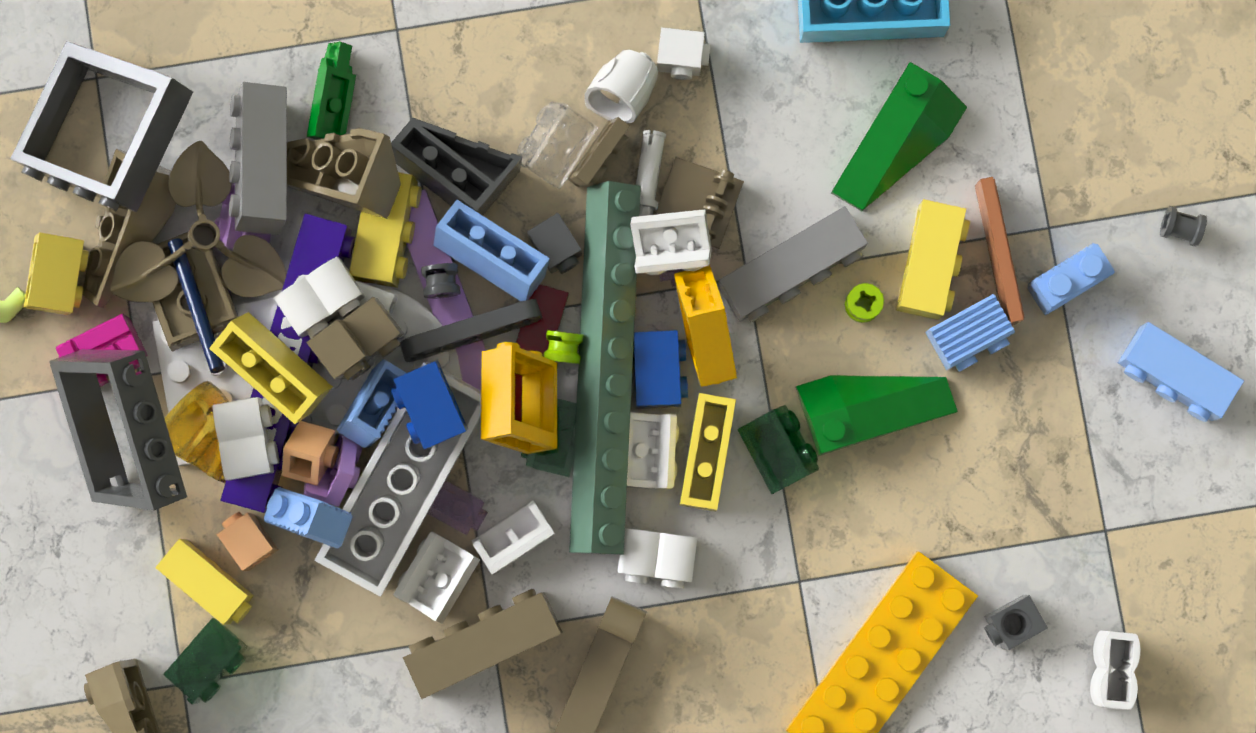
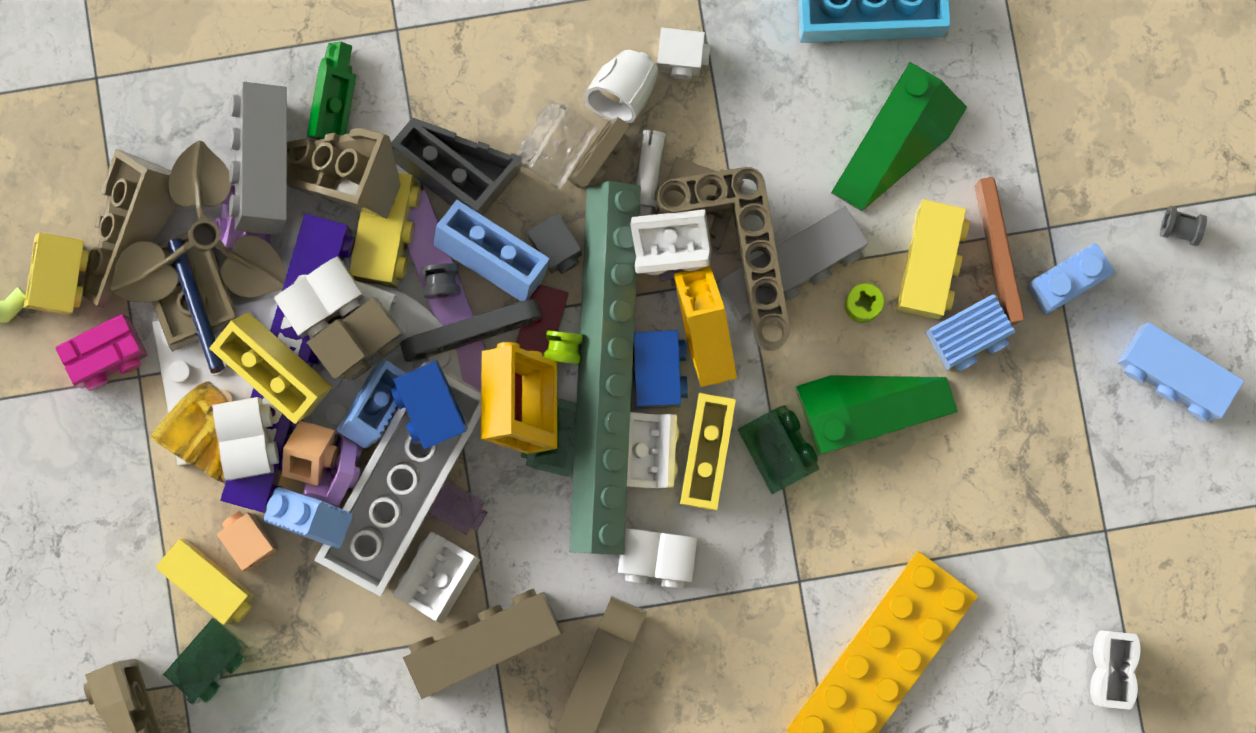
dark grey window [10,41,193,212] -> none
dark grey window [49,349,187,511] -> none
white hinge [472,500,556,575] -> none
dark grey brick [984,595,1048,650] -> none
none -> dark tan beam [657,167,790,351]

